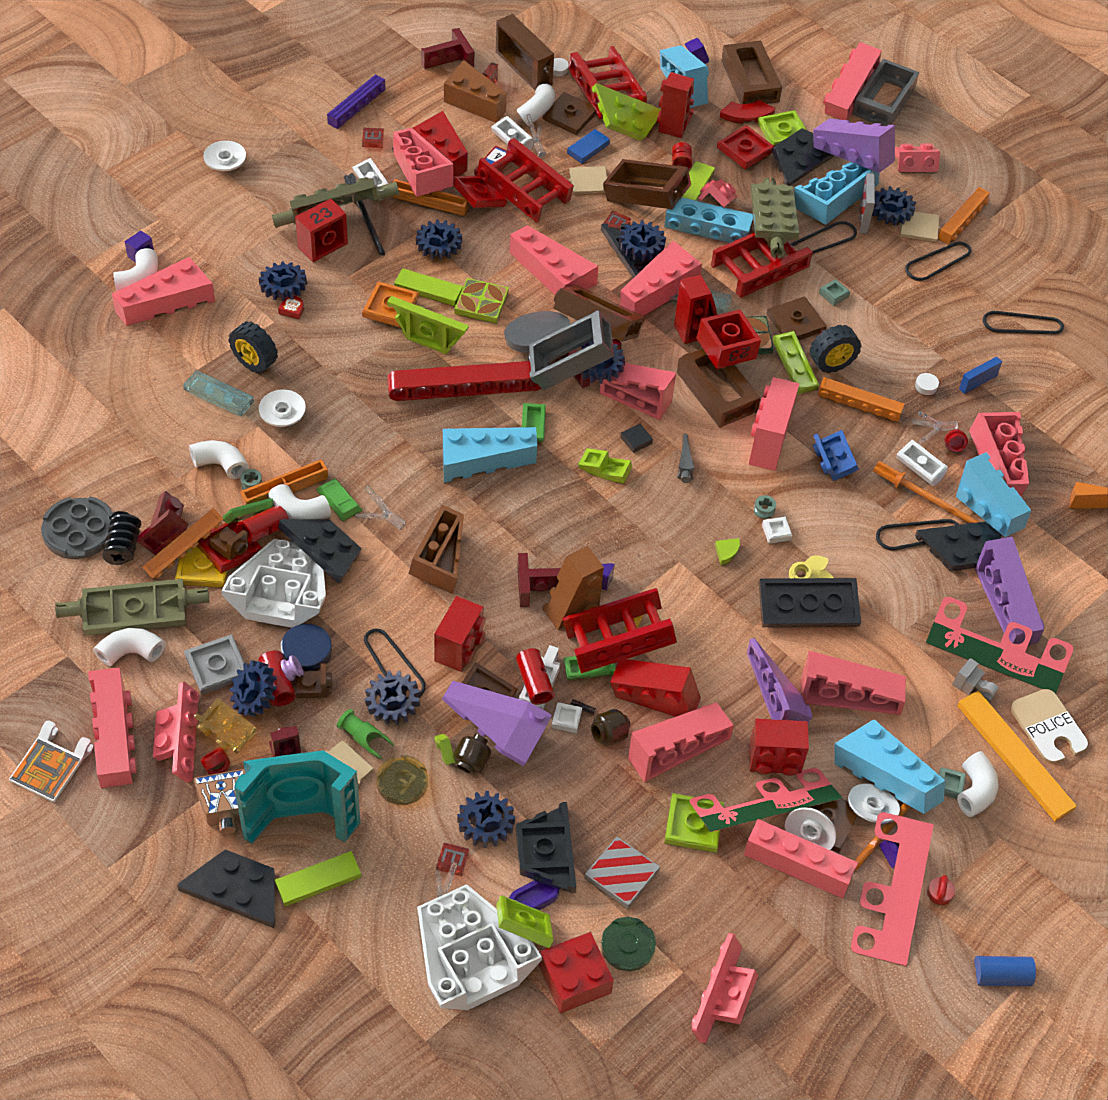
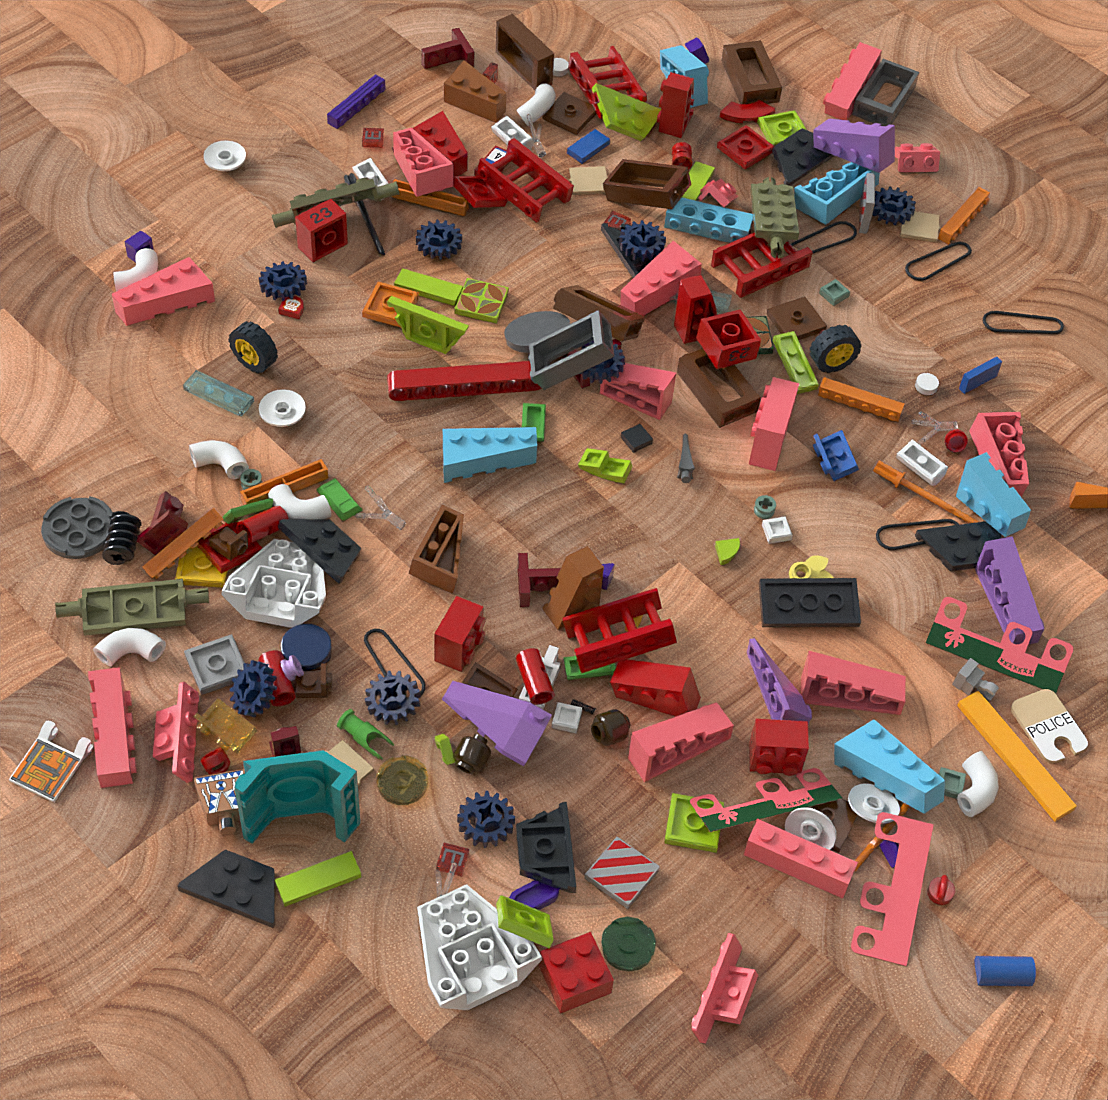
coral wedge [510,225,599,295] -> none

